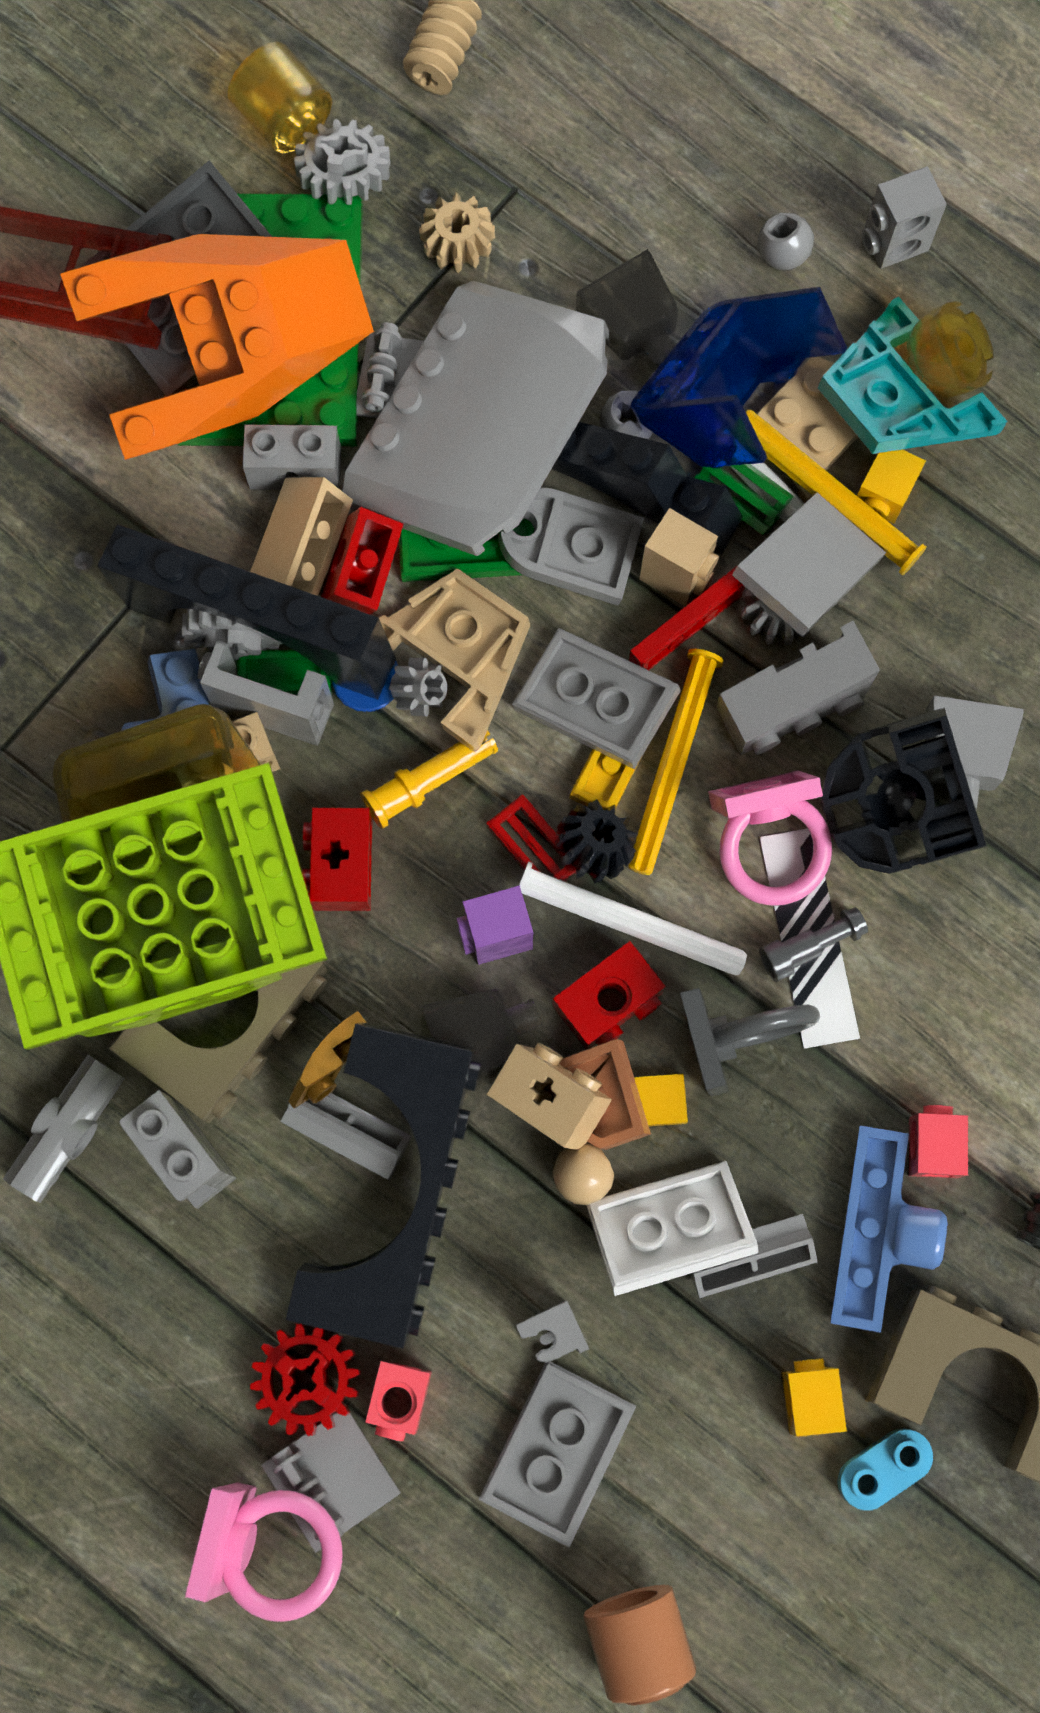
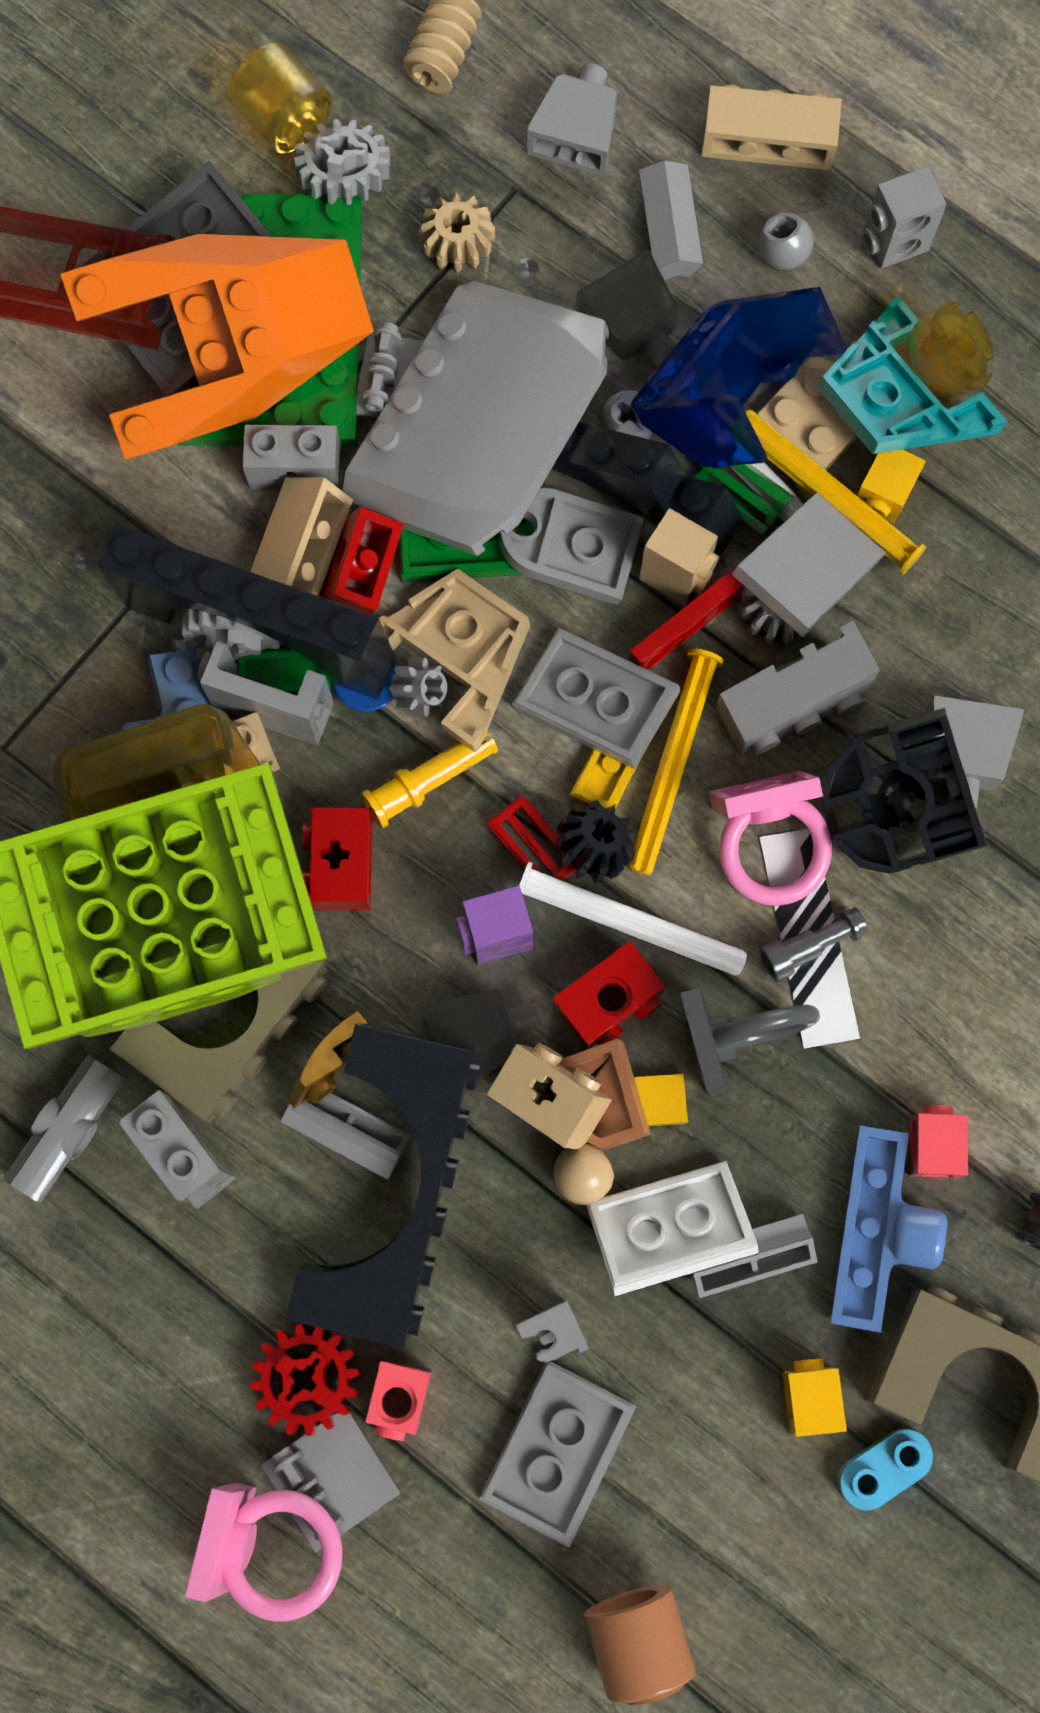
none -> light grey torso [527,63,617,177]
none -> light grey piece [639,160,703,280]
none -> tan brick [702,85,842,170]

